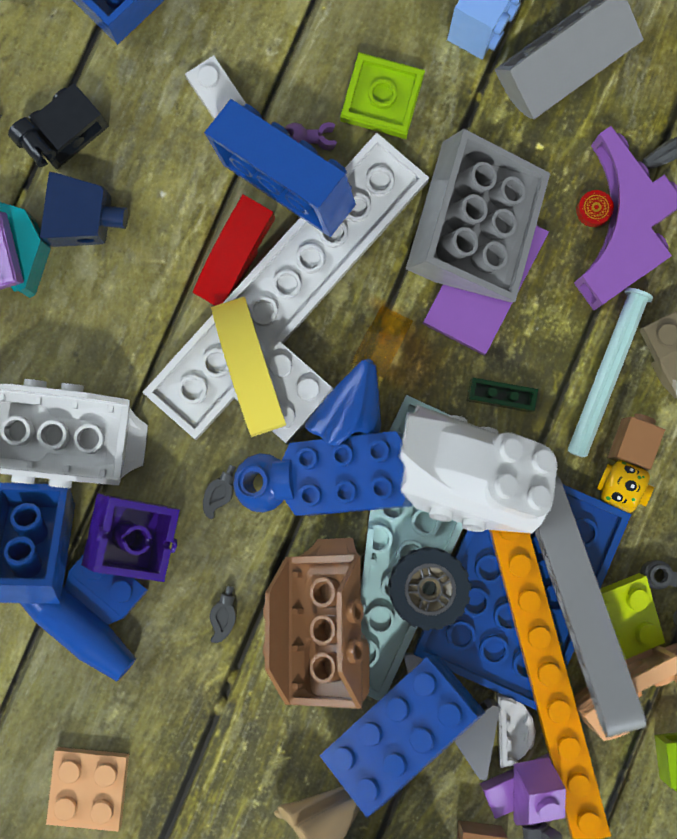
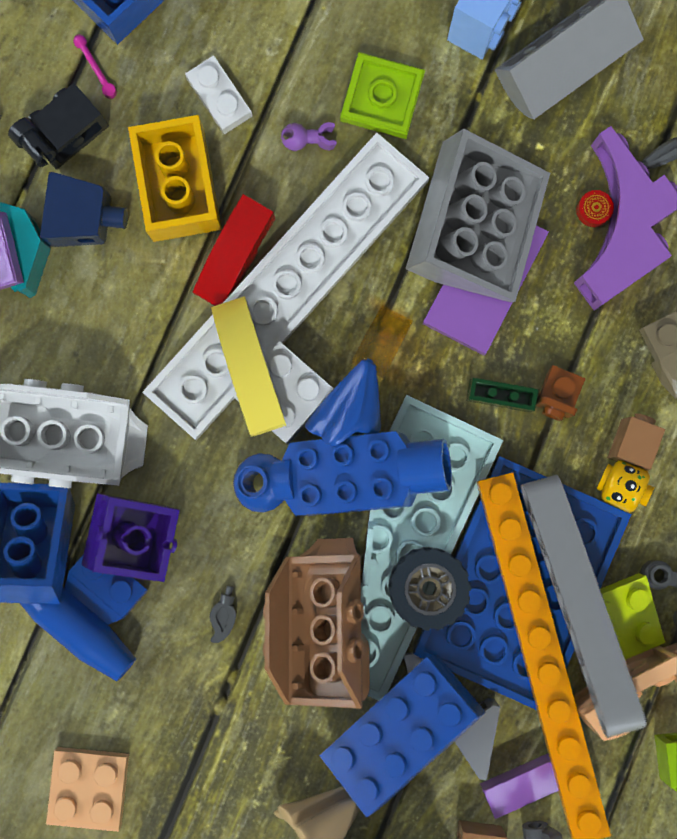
dark grey piece [203,465,236,519] -> none
blue brick [204,99,356,238] -> none
white slope [400,404,557,534] -> none
white plate [497,693,536,768] -> none
medium lavender slope [514,757,566,825] -> none
light aqua axle [568,288,653,457] -> none
none -> dark pink hinge [73,34,117,99]
none -> yellow brick [128,115,222,242]
none -> dark orange bracket [536,365,586,421]

